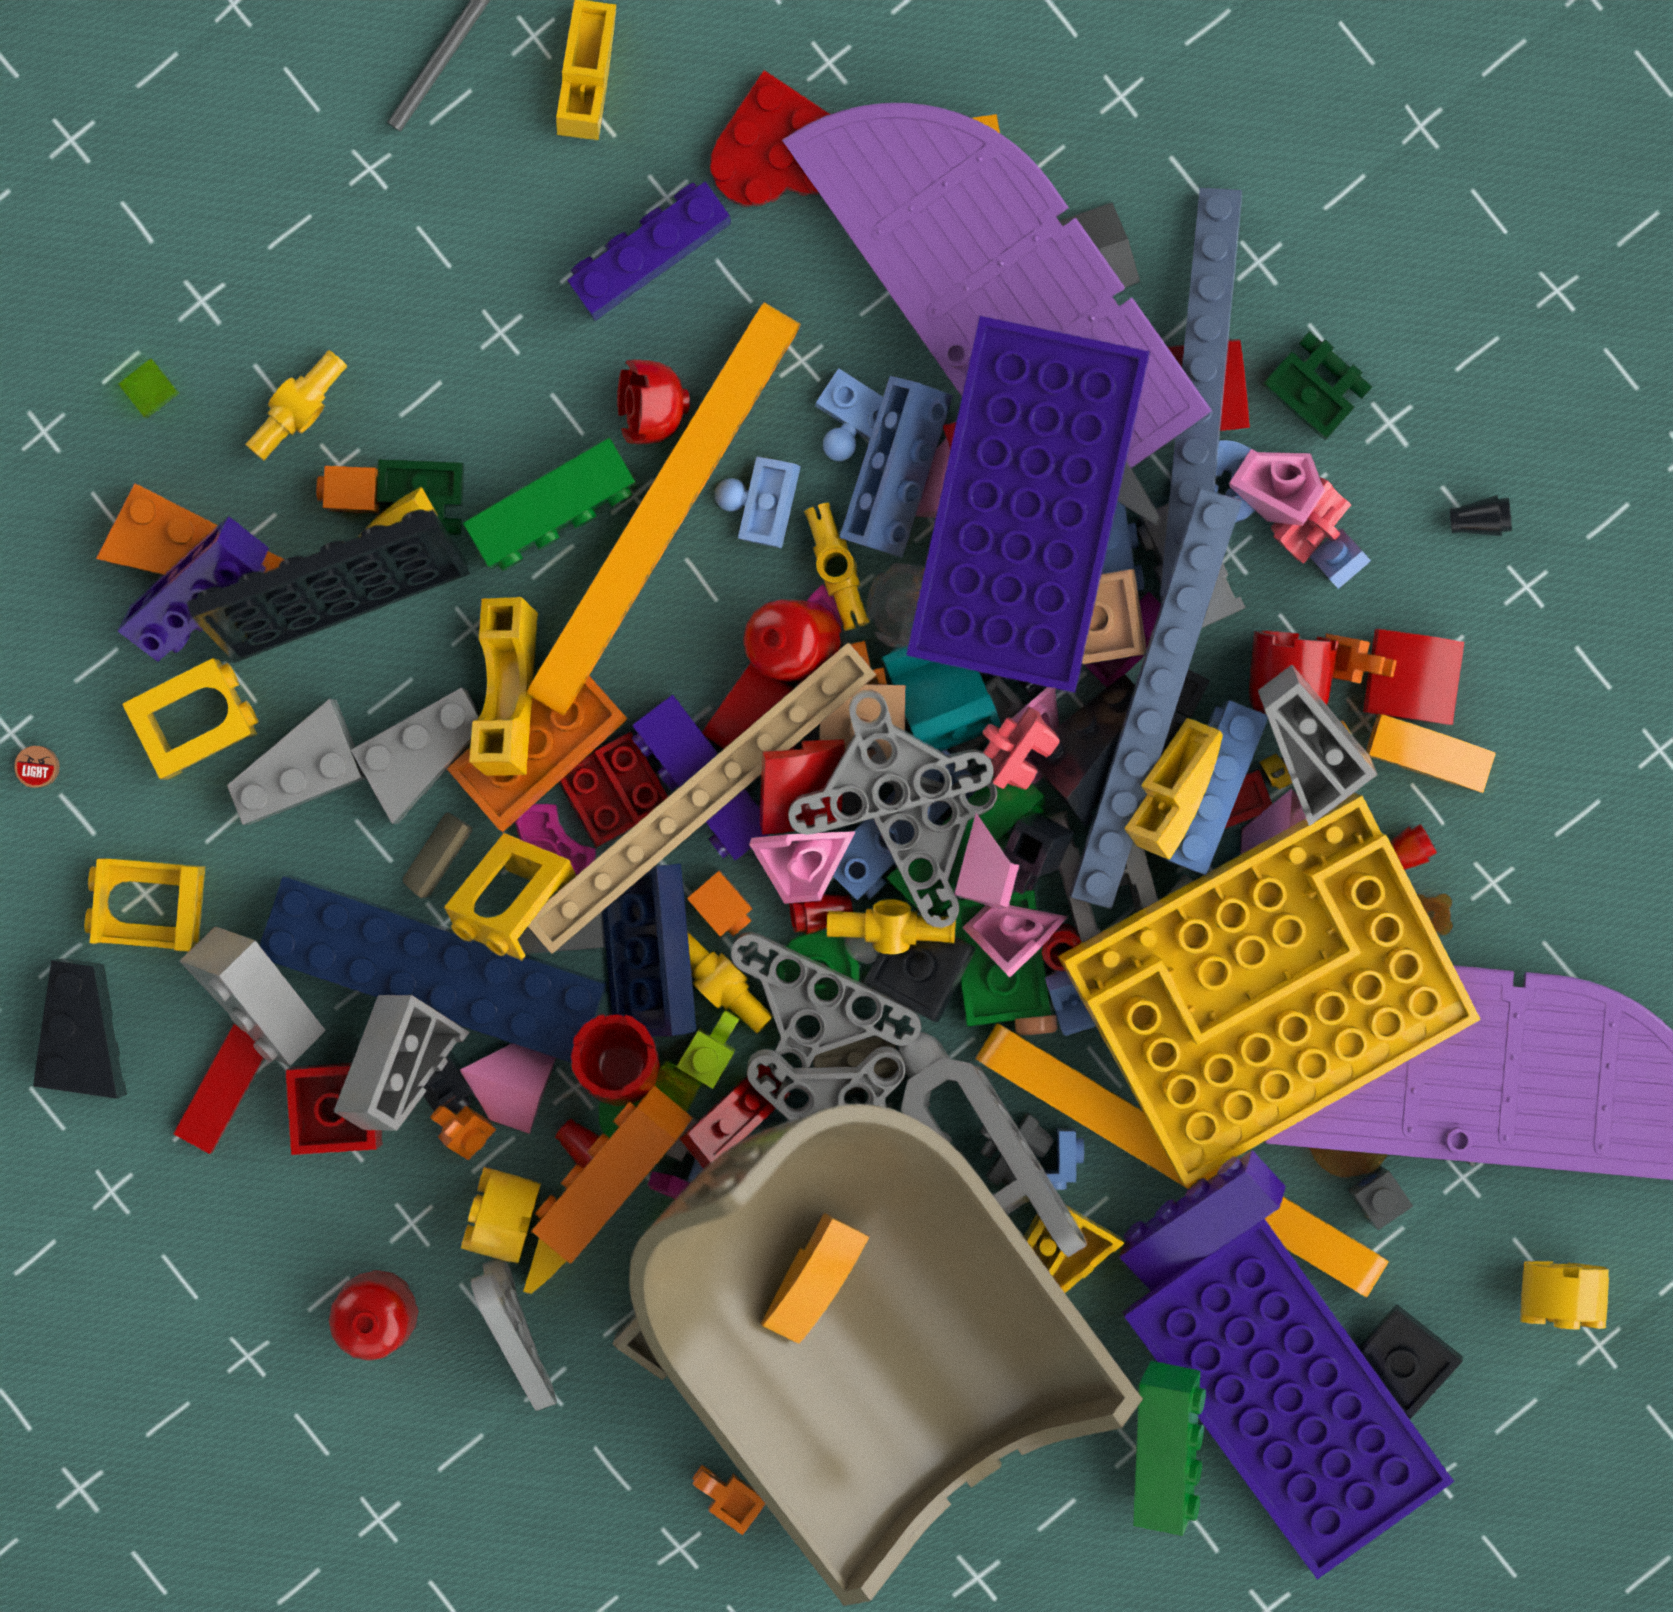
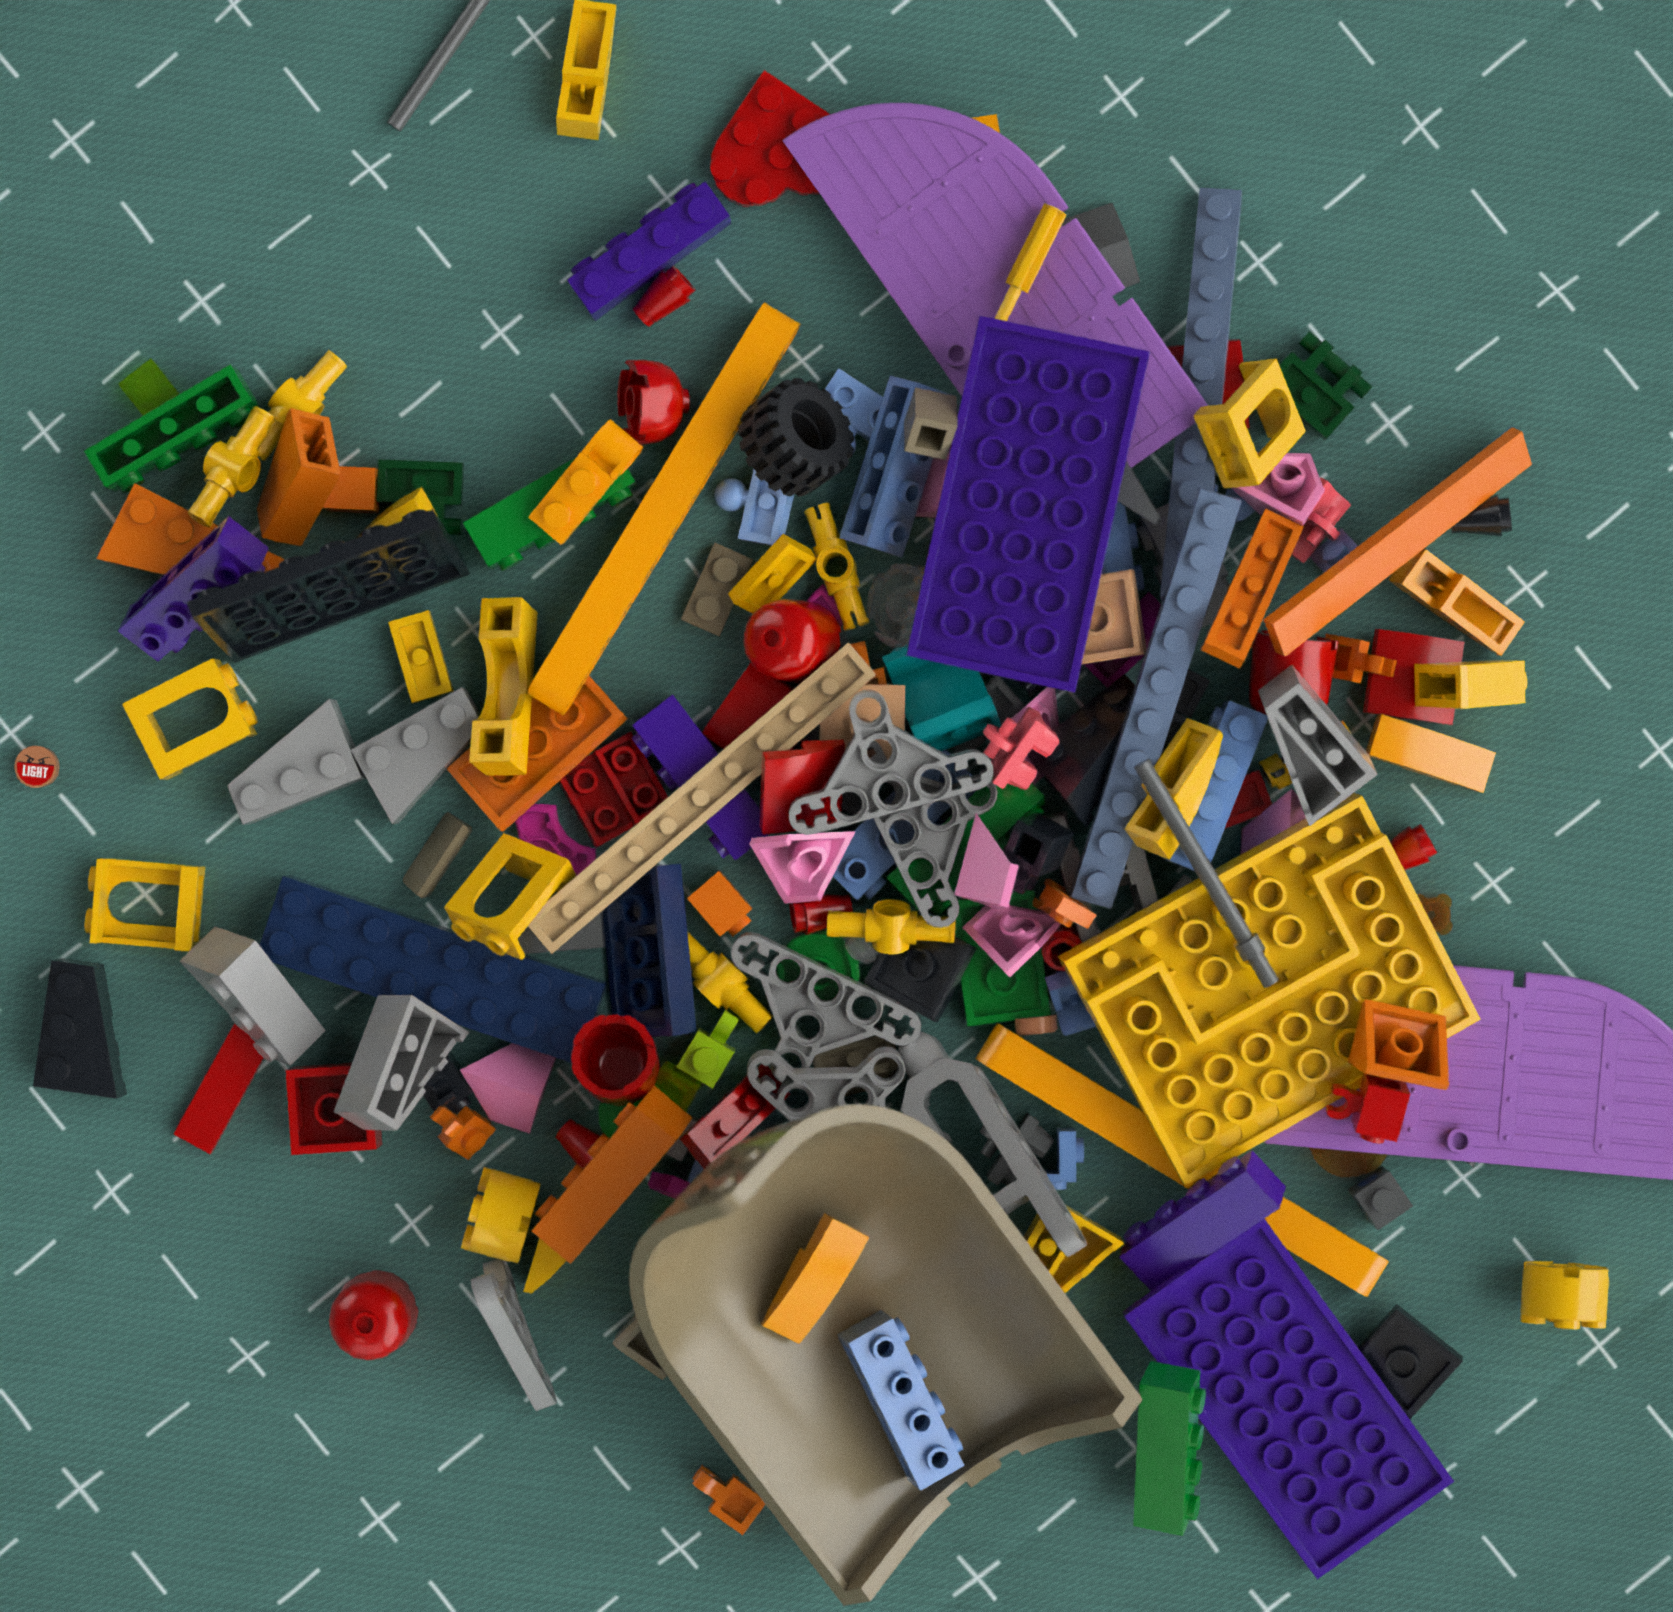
none -> green brick [84,364,260,493]
none -> yellow pin [187,406,276,528]
none -> orange slope [257,408,341,546]
none -> yellow plate [388,610,454,703]
none -> light orange plate [529,419,644,545]
none -> red cone [633,265,696,327]
none -> dark tan plate [681,543,753,637]
none -> yellow plate [728,534,817,614]
none -> black tyre [738,378,854,497]
none -> medium blue brick [837,1310,965,1491]
none -> dark tan brick [904,387,958,460]
none -> yellow axle [994,204,1067,321]
none -> orange plate [1032,879,1097,929]
none -> dark grey bar [1134,759,1279,988]
none -> yellow panel [1193,359,1306,488]
none -> orange plate [1201,508,1304,669]
none -> orange tile [1263,427,1532,657]
none -> red brick [1325,1074,1411,1144]
none -> orange slope [1348,999,1449,1090]
none -> light orange slope [1388,549,1525,656]
none -> yellow slope [1414,660,1527,709]

